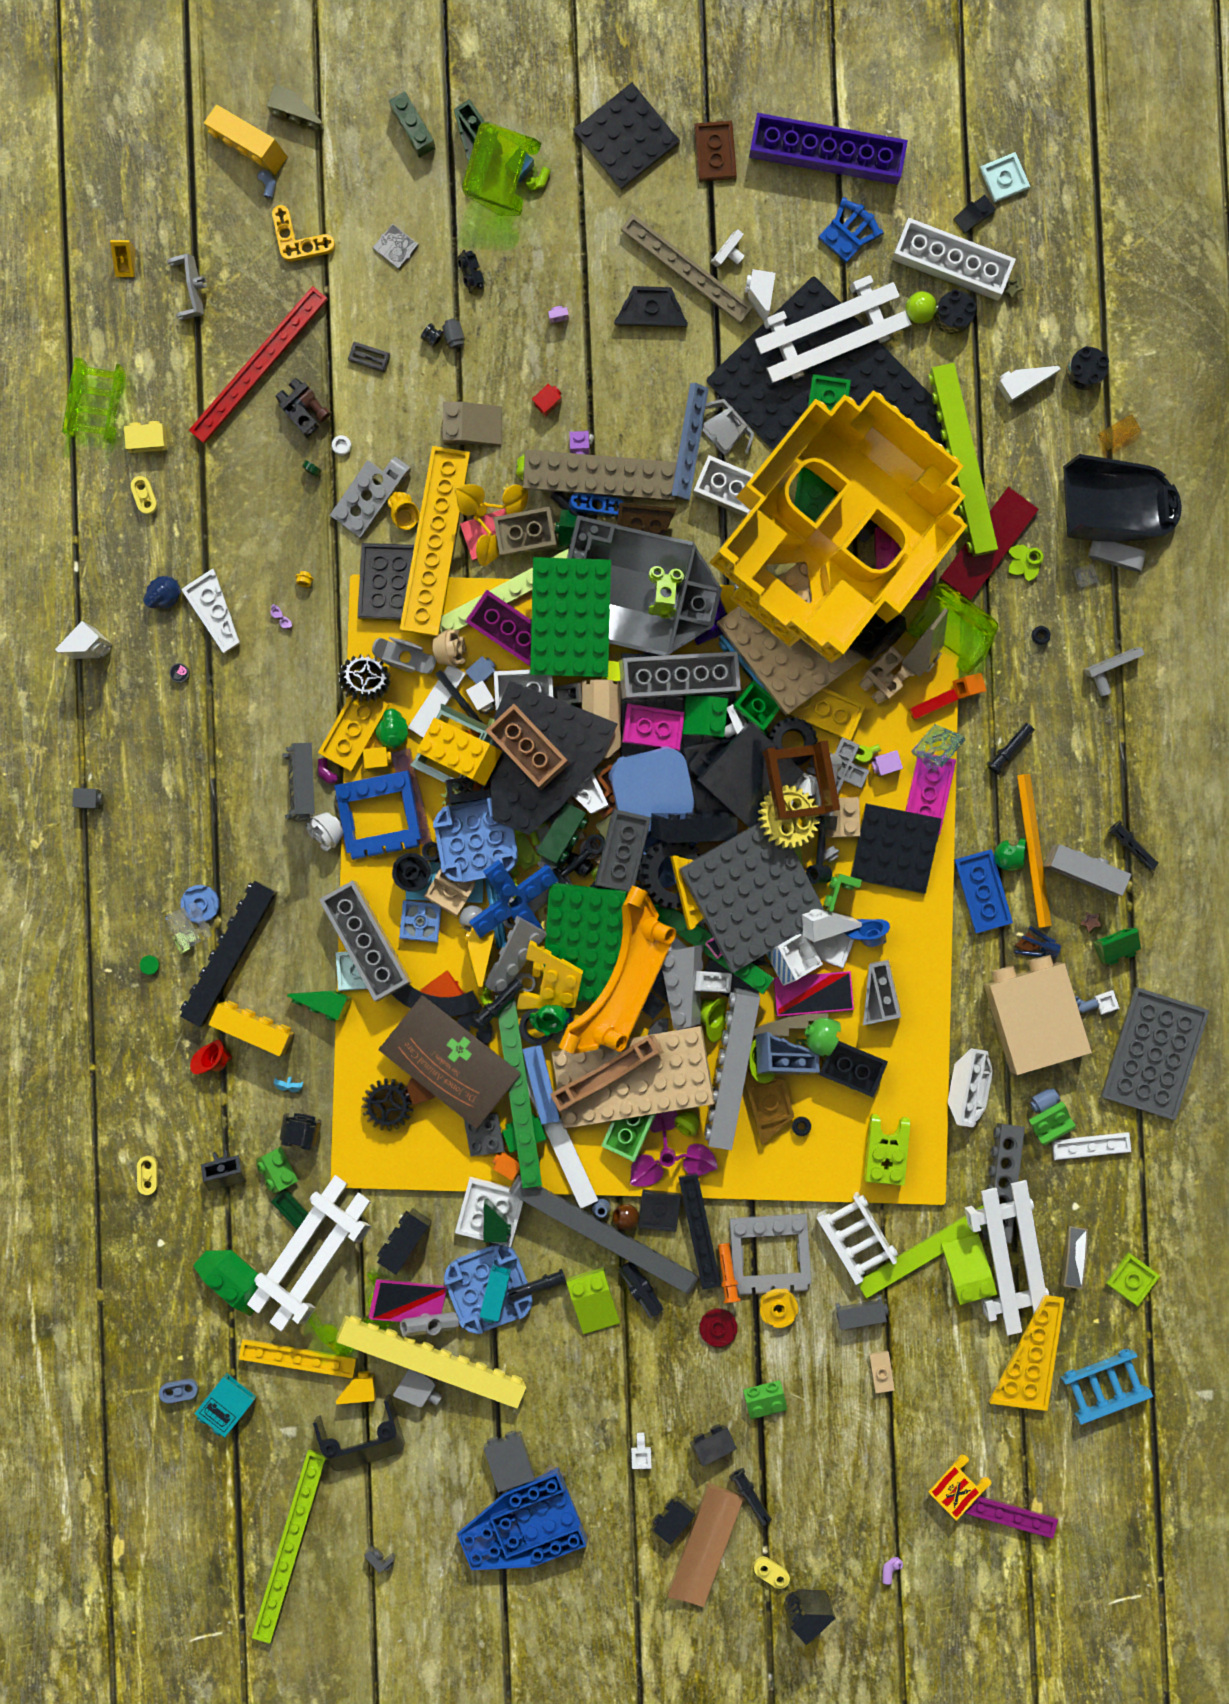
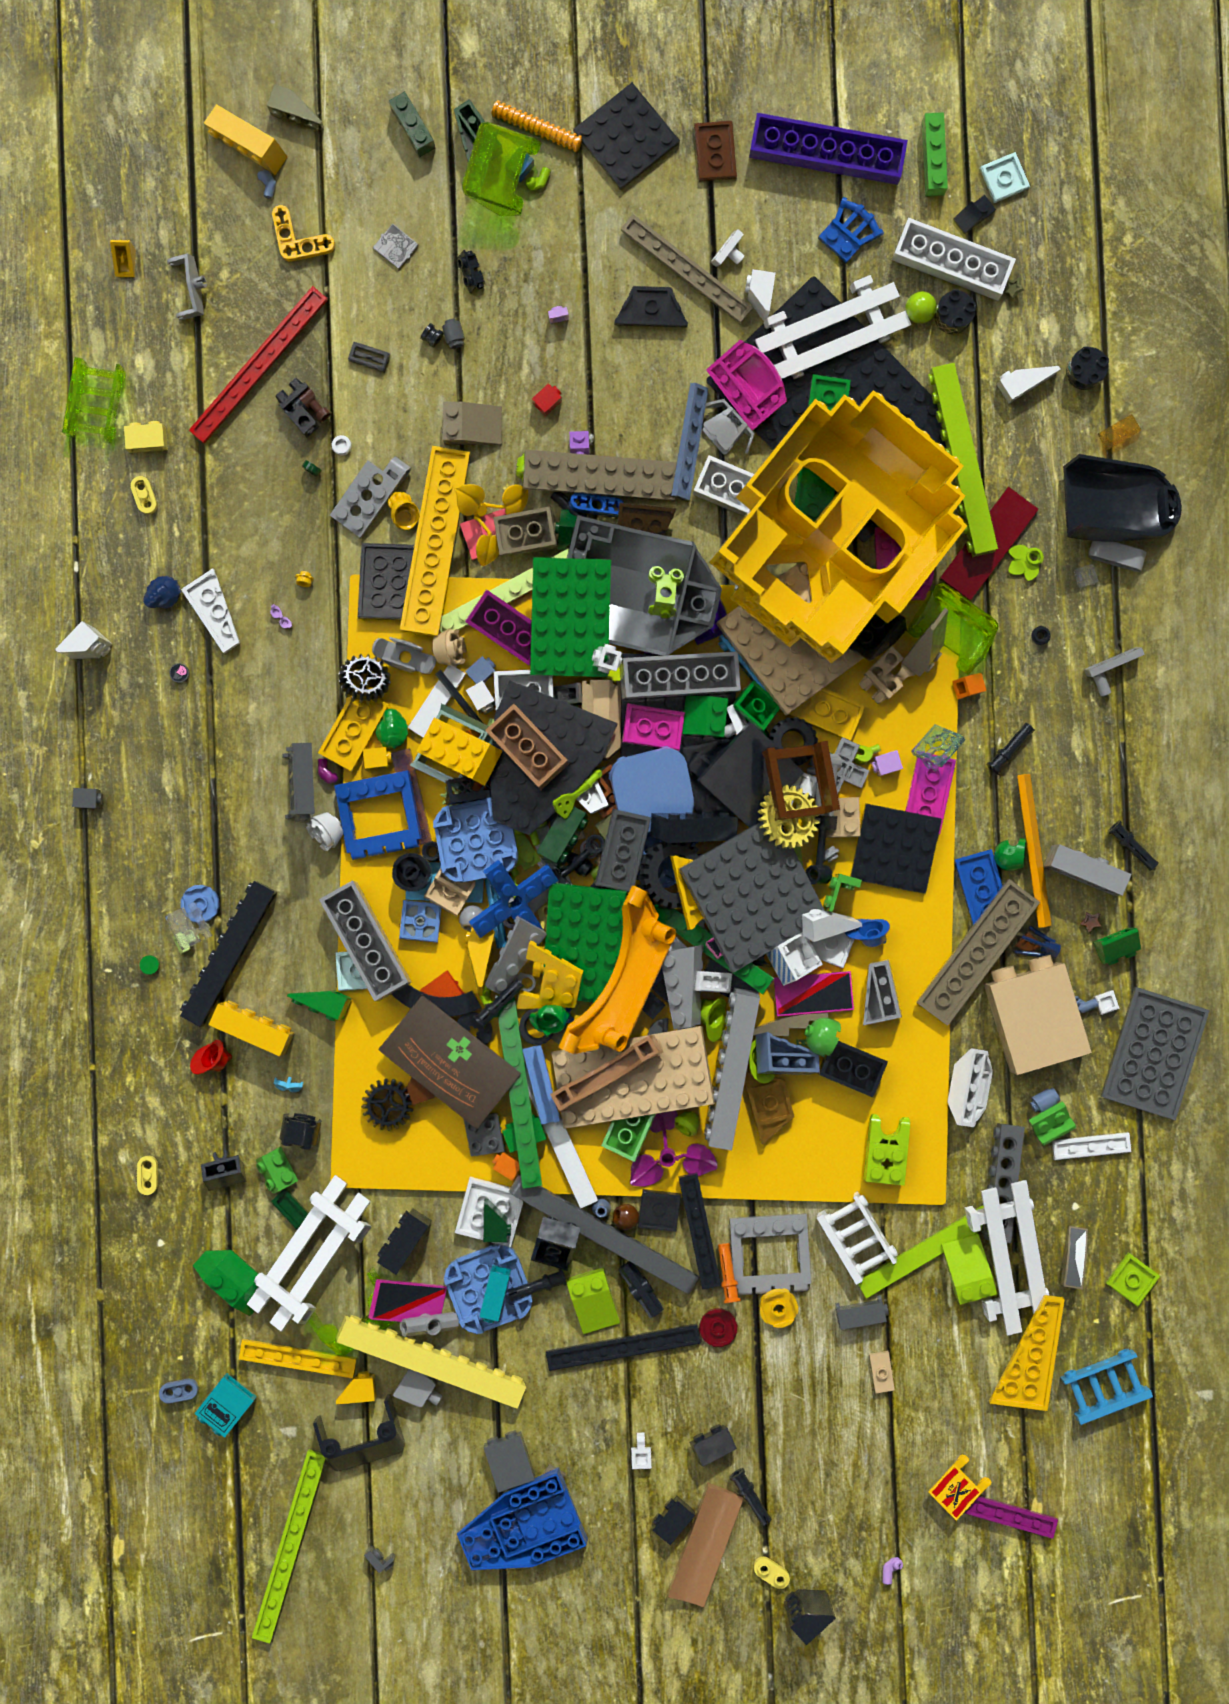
bright green bracket [743,1380,788,1420] -> none
black plate [792,1116,811,1136] -> none
red piece [908,688,958,720] -> none
none -> light orange piece [491,100,583,152]
none -> black brick [531,1217,581,1271]
none -> black tile [546,1323,701,1371]
none -> lime piece [553,769,602,819]
none -> white brick [592,644,622,674]
none -> dark pink slope [706,340,787,431]
none -> dark tan plate [916,879,1040,1026]
none -> bright green brick [922,112,948,197]

